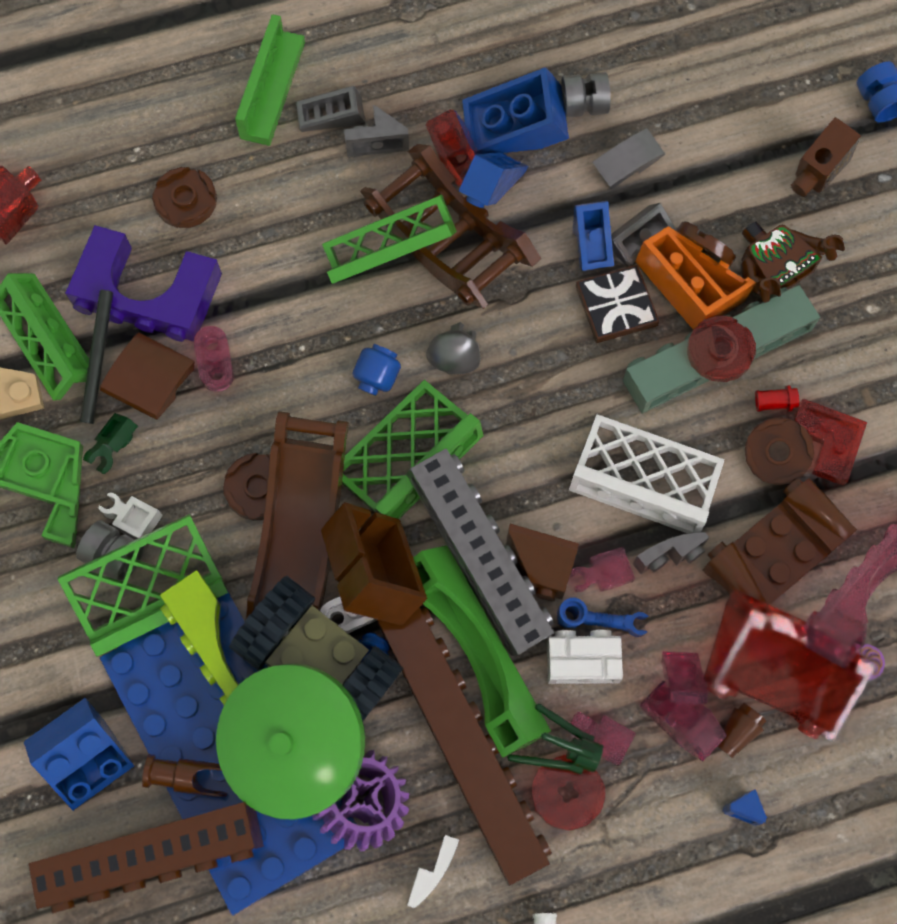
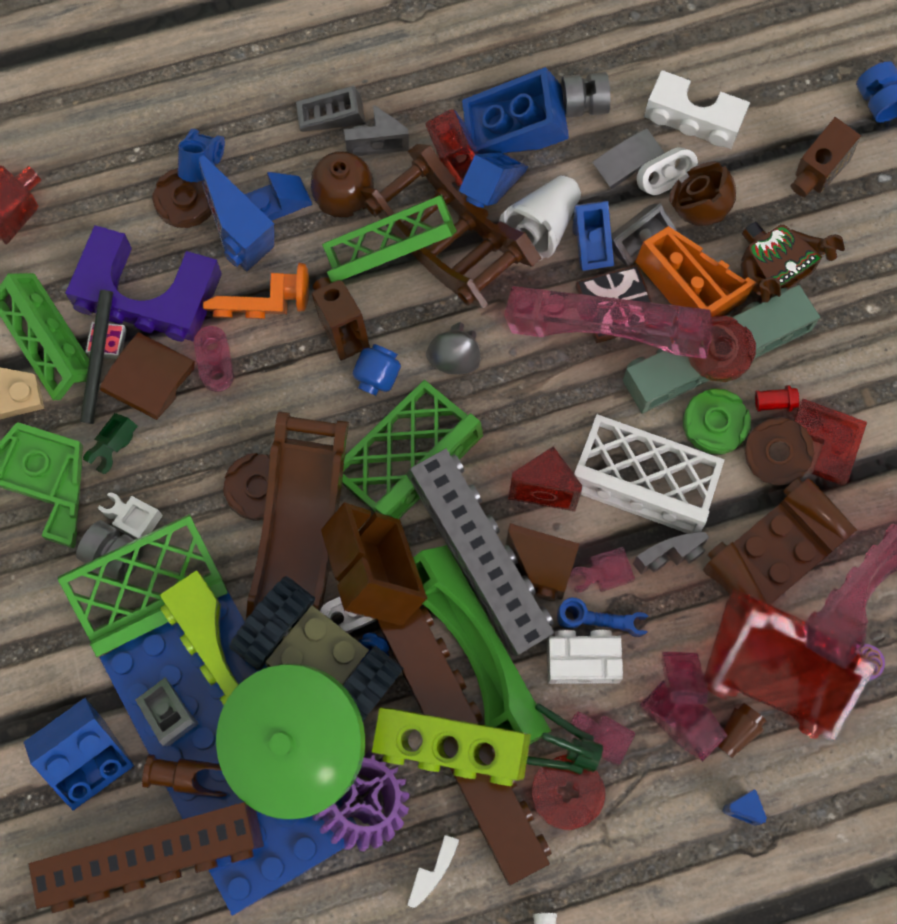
bright green fence [235,14,305,146] -> none
reddish brown tile [676,221,737,267] -> none
none -> tile [86,322,127,359]
none -> flat silver slope [136,678,199,746]
none -> blue piece [178,128,225,182]
none -> blue slope [199,155,275,271]
none -> orange piece [203,262,310,319]
none -> blue slope [244,172,312,221]
none -> reddish brown cylinder [311,151,374,218]
none -> reddish brown torso [312,277,370,361]
none -> lime brick [372,707,531,786]
none -> white cone [499,176,581,261]
none -> clear pink arch [504,286,713,359]
none -> clear red slope [508,446,582,512]
none -> white plate [637,147,698,195]
none -> white arch [644,70,750,149]
none -> reddish brown cylinder [669,161,736,226]
none -> bright green tile [683,388,751,455]

